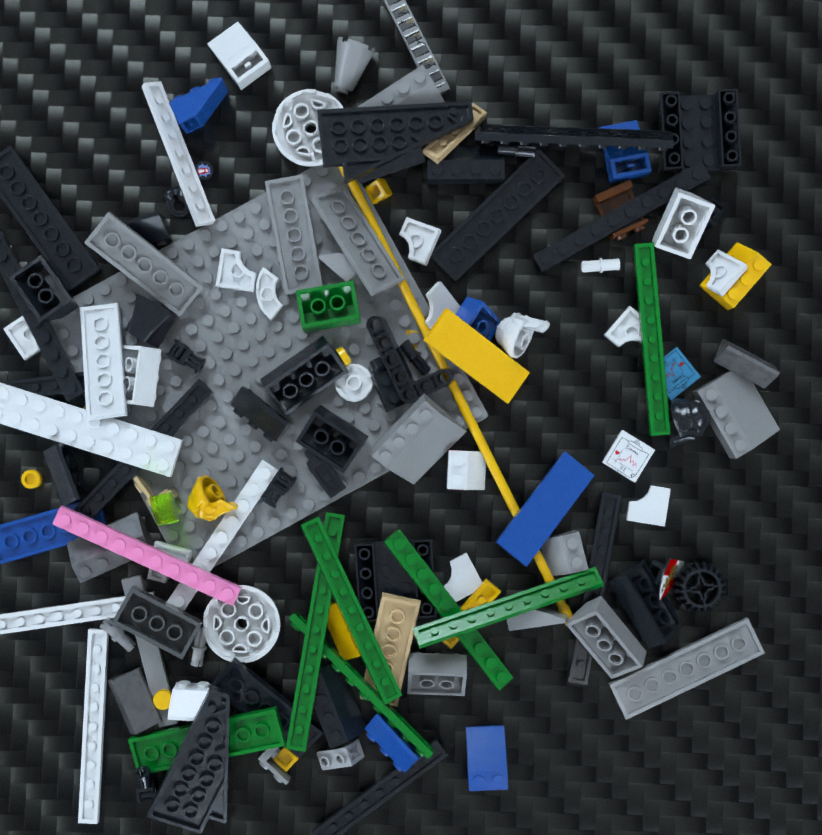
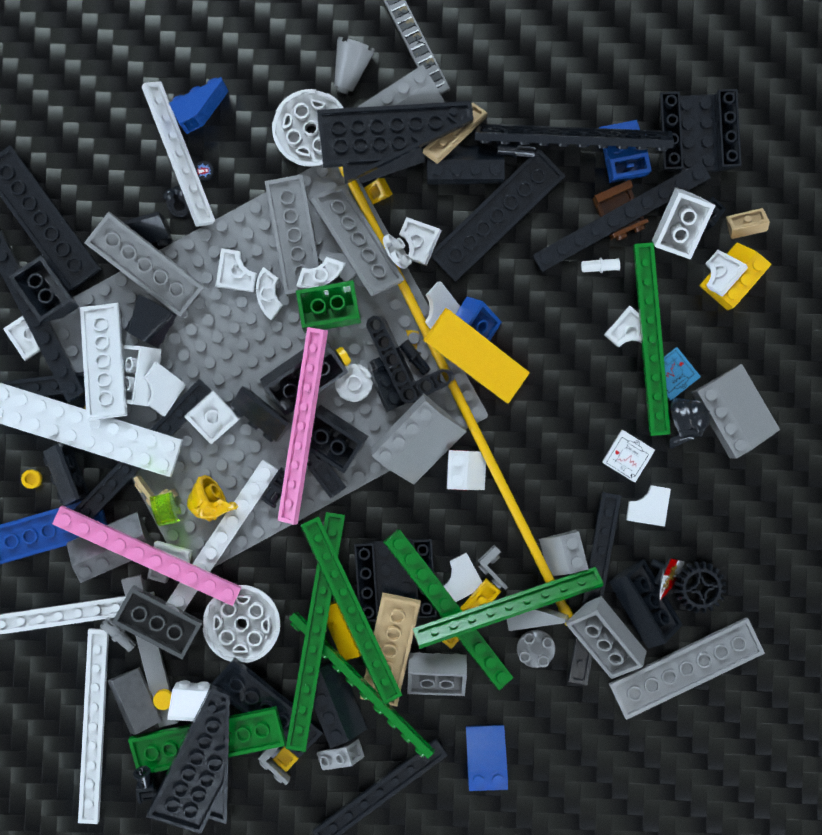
black connector [165,339,207,374] -> none
white axle [190,627,207,667] -> none
white slope [207,22,271,90] -> none
blue slope [365,713,421,773] -> none
white head [495,312,550,358] -> none
blue tile [496,451,595,567] -> none
flat silver slope [714,339,780,389] -> none
none -> white tile [144,362,186,416]
none -> white tile [184,390,240,444]
none -> bright pink plate [278,327,328,525]
none -> white tile [296,256,346,289]
none -> white dish [383,234,412,269]
none -> light grey bracket [478,545,508,590]
none -> light grey dish [517,630,555,668]
none -> tan slope [726,208,770,239]

